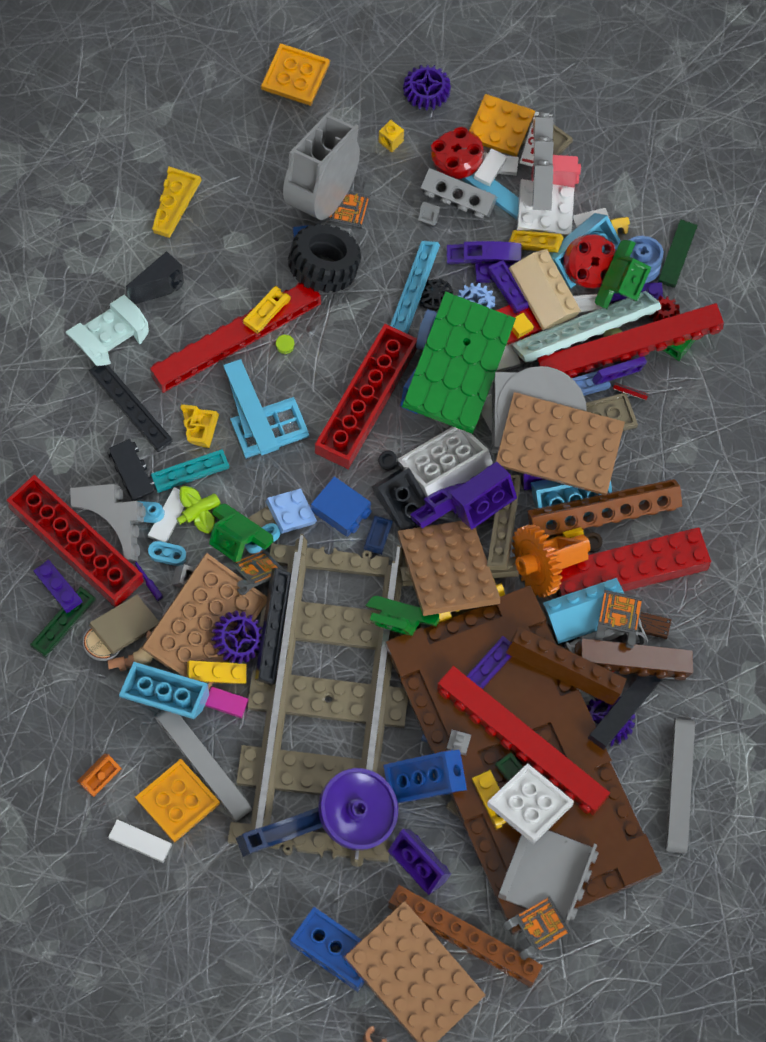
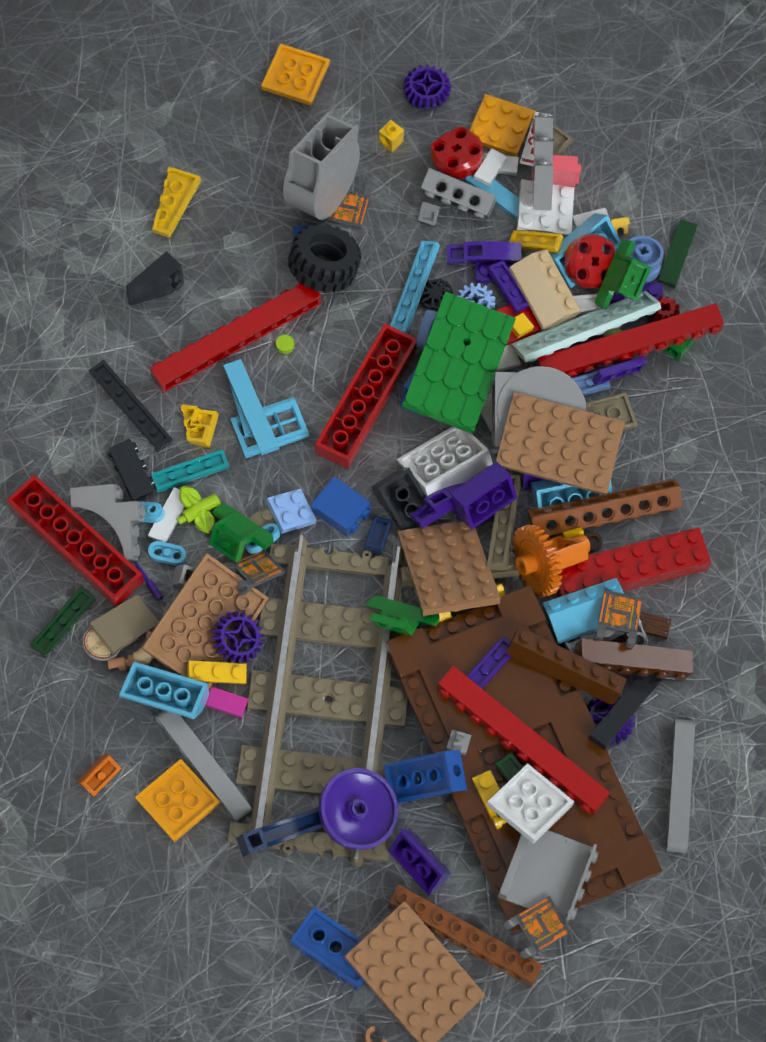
dark purple plate [33,560,82,613] -> none
light aqua piece [66,295,149,366] -> none
white tile [108,820,172,863] -> none
yellow plate [243,286,291,334] -> none
black tile [255,568,291,685] -> none
black tile [378,450,398,470] -> none
red sticker [613,383,649,400] -> none

